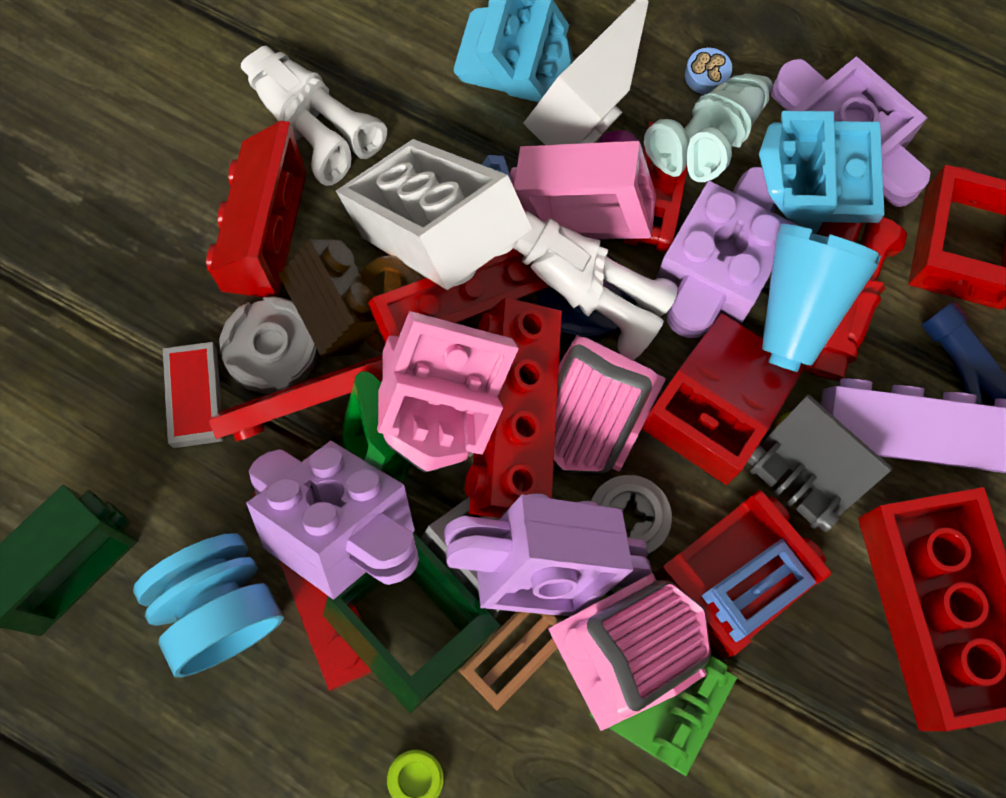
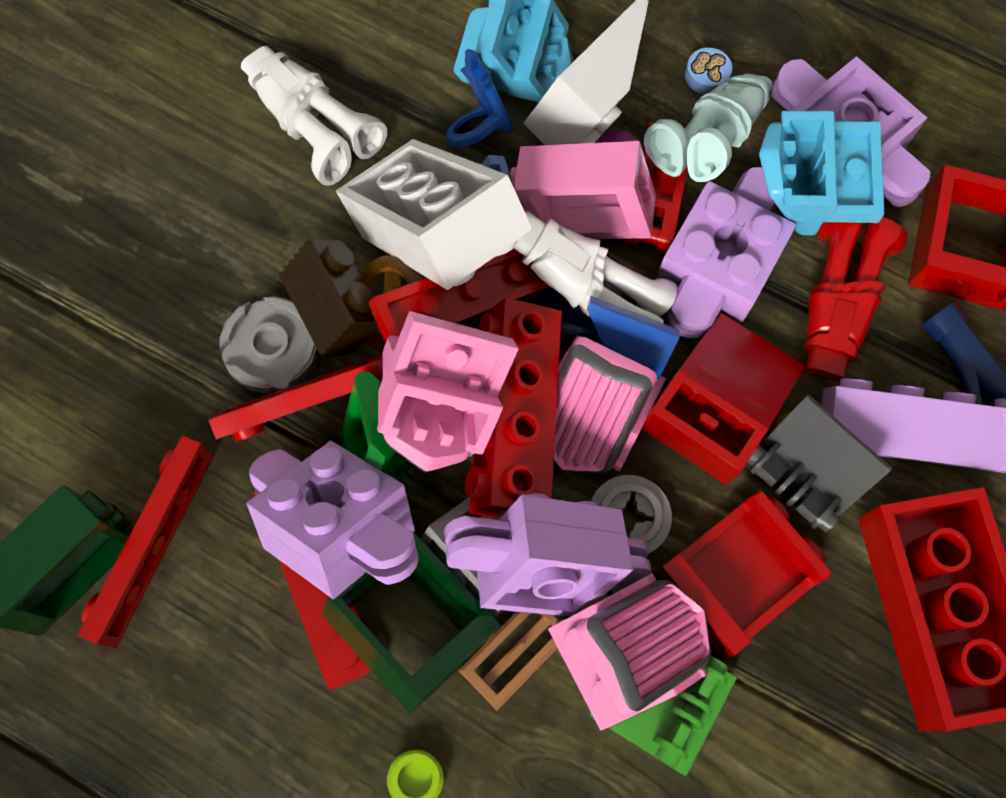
medium azure wheel [133,533,284,678] -> none
red tile [163,342,224,448] -> none
red slope [206,121,307,297] -> none
medium blue tile [702,538,816,642] -> none
medium azure cone [762,224,881,372] -> none
none -> red plate [77,436,214,649]
none -> blue piece [446,49,514,148]
none -> blue tile [587,296,680,380]

